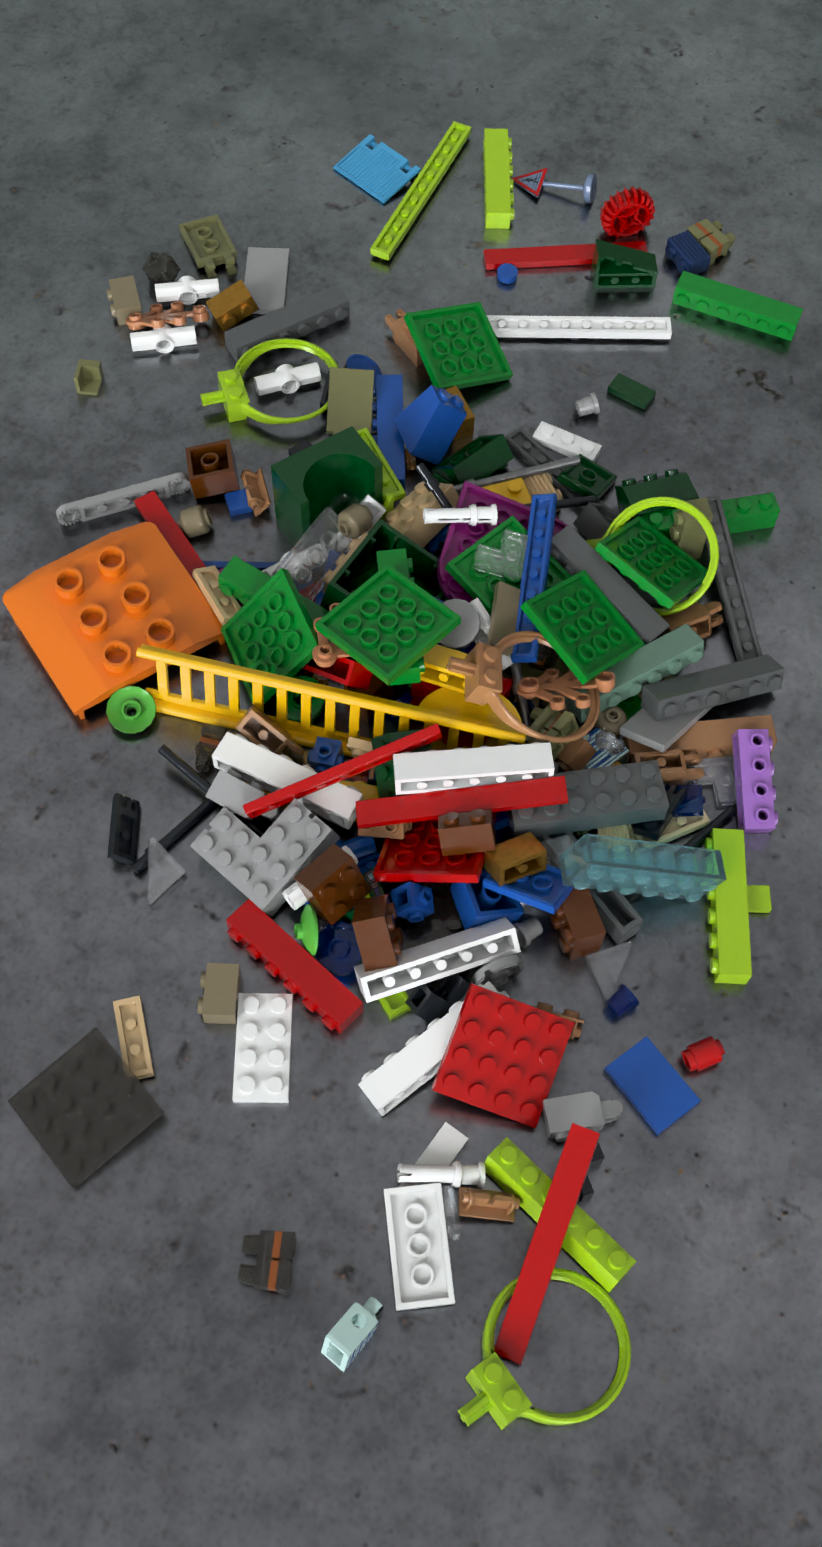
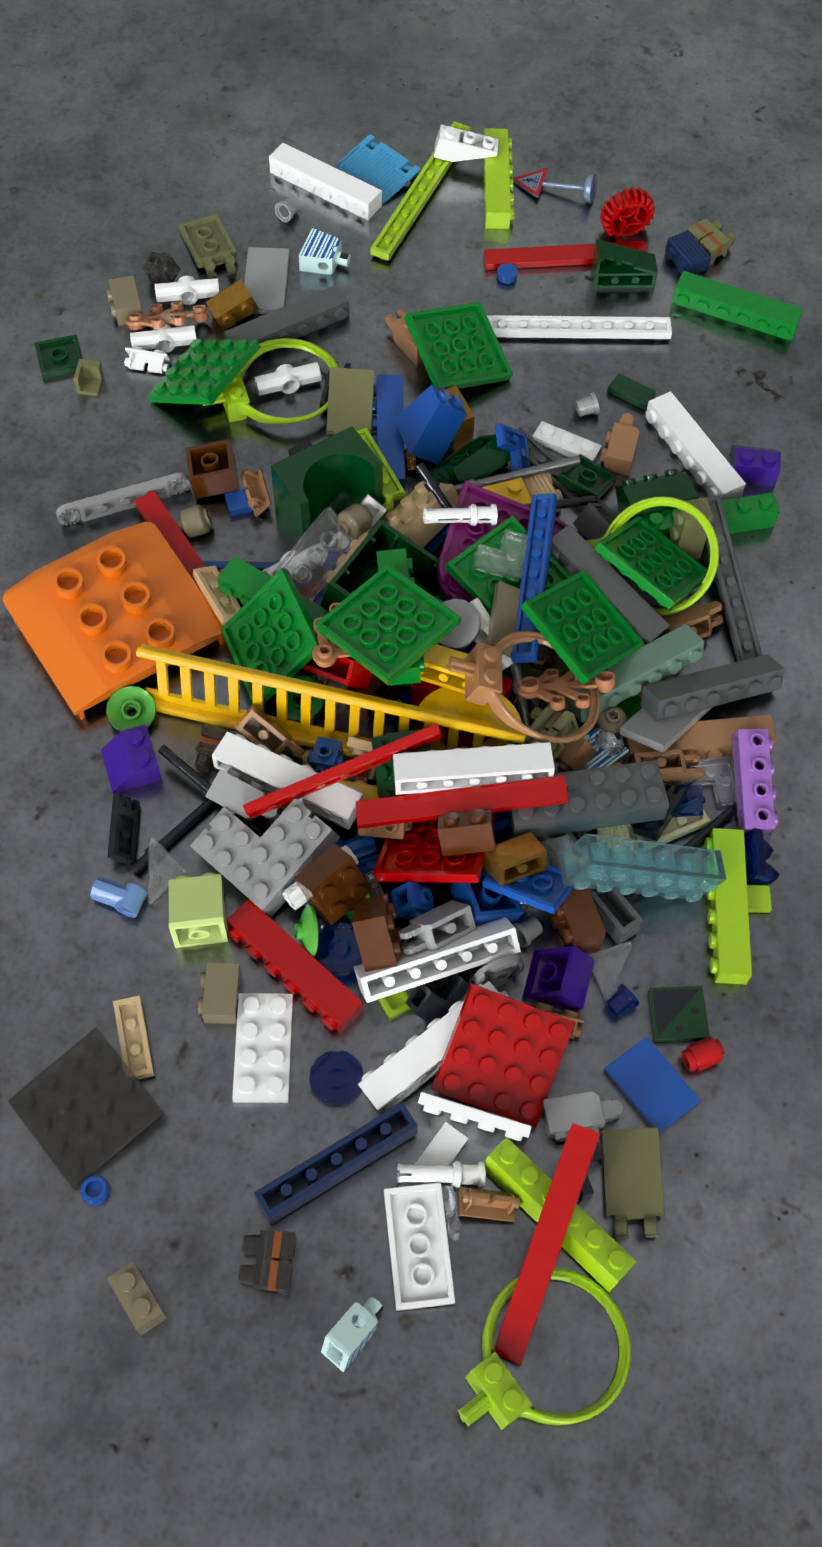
blue piece [346,354,382,384] -> none
none -> dark green tile [34,334,83,379]
none -> blue tile [80,1175,111,1206]
none -> medium blue piece [90,876,148,918]
none -> dark purple slope [101,724,162,794]
none -> dark tan brick [107,1261,167,1336]
none -> white hinge [125,346,172,374]
none -> green plate [147,339,261,405]
none -> yellowish green slope [168,872,228,948]
none -> dark blue brick [254,1102,418,1225]
none -> white brick [269,143,382,220]
none -> light grey piece [275,197,300,222]
none -> light aqua torso [299,228,351,275]
none -> clear blue tile [309,1051,364,1106]
none -> light grey hinge [398,900,476,955]
none -> white plate [418,1092,532,1141]
none -> white slope [434,124,499,162]
none -> blue tile [495,423,531,471]
none -> dark purple slope [522,946,594,1010]
none -> medium nougat hinge [601,413,640,476]
none -> olive tile [602,1127,665,1239]
none -> white brick [645,391,746,500]
none -> tile [648,986,710,1042]
none -> dark purple slope [730,445,781,487]
none -> clear blue tile [744,828,780,885]

